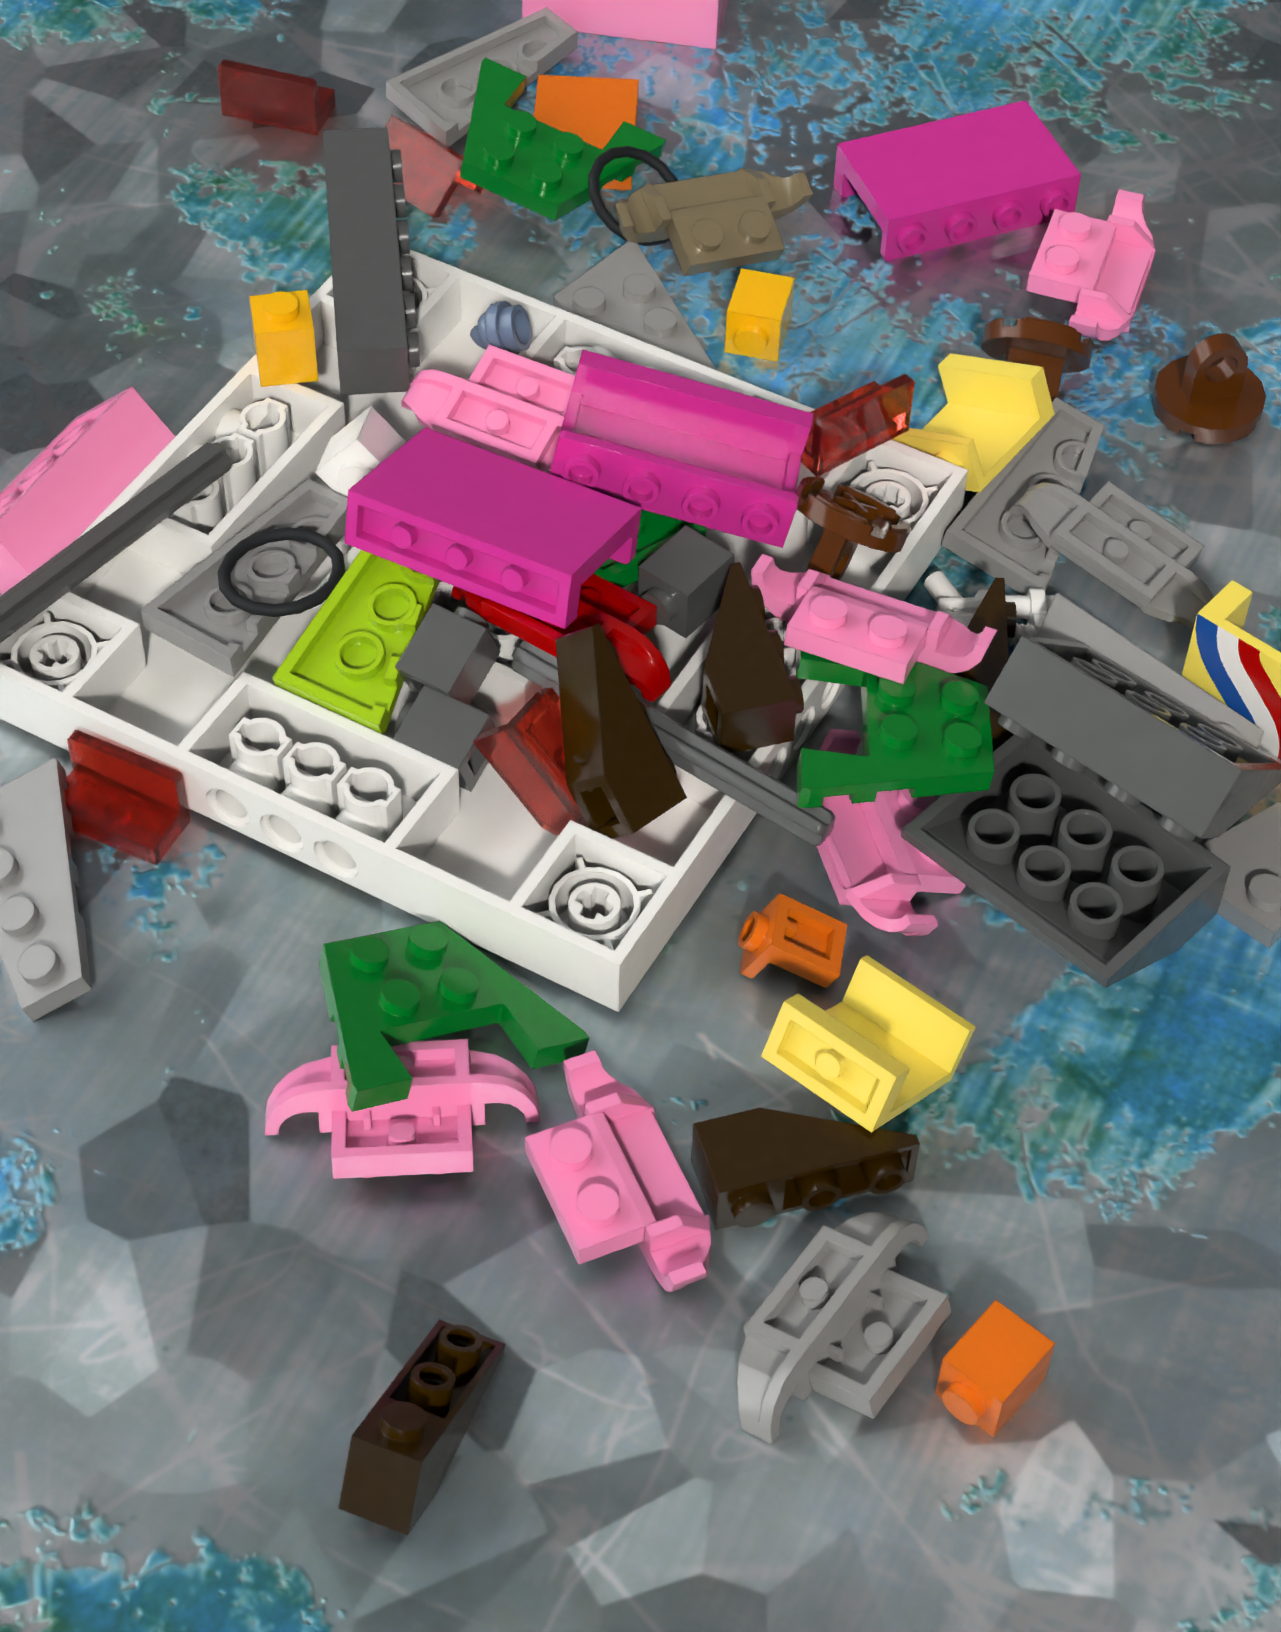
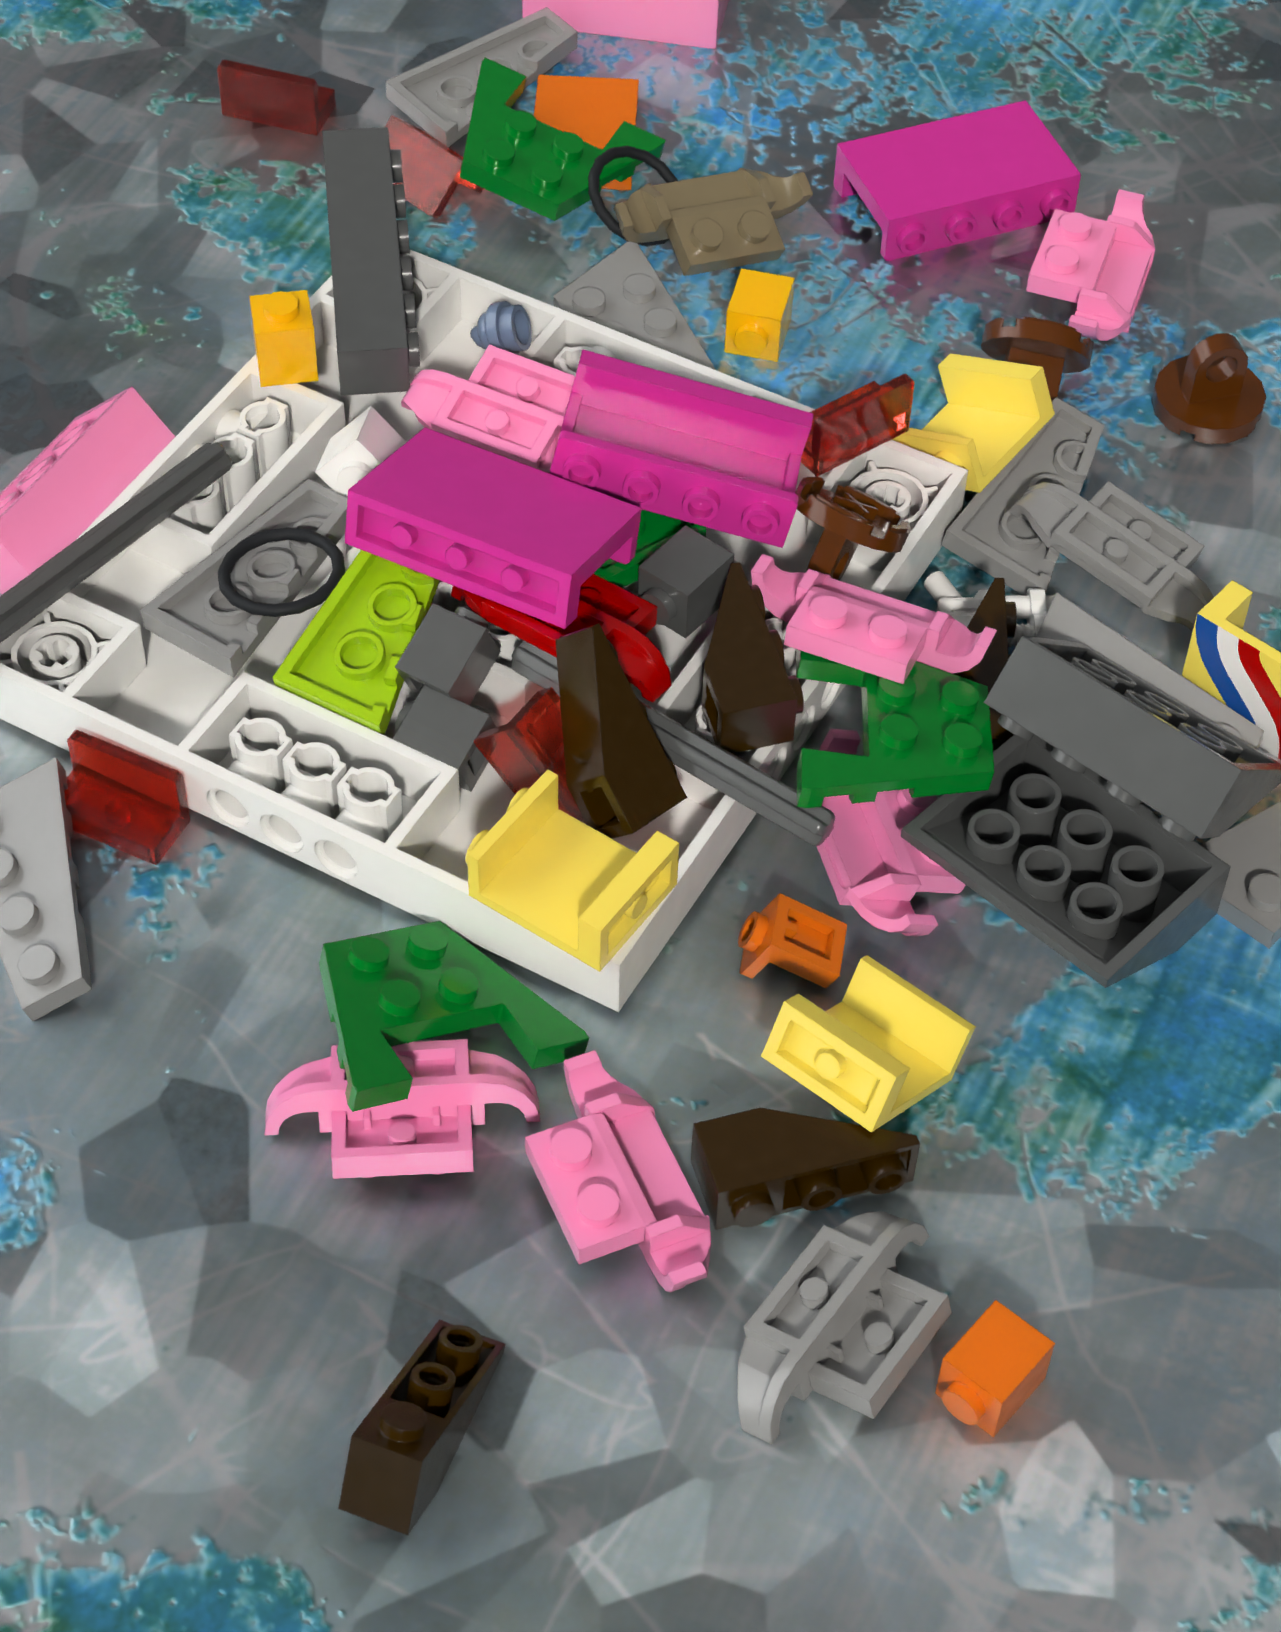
none -> light yellow panel [465,769,679,972]

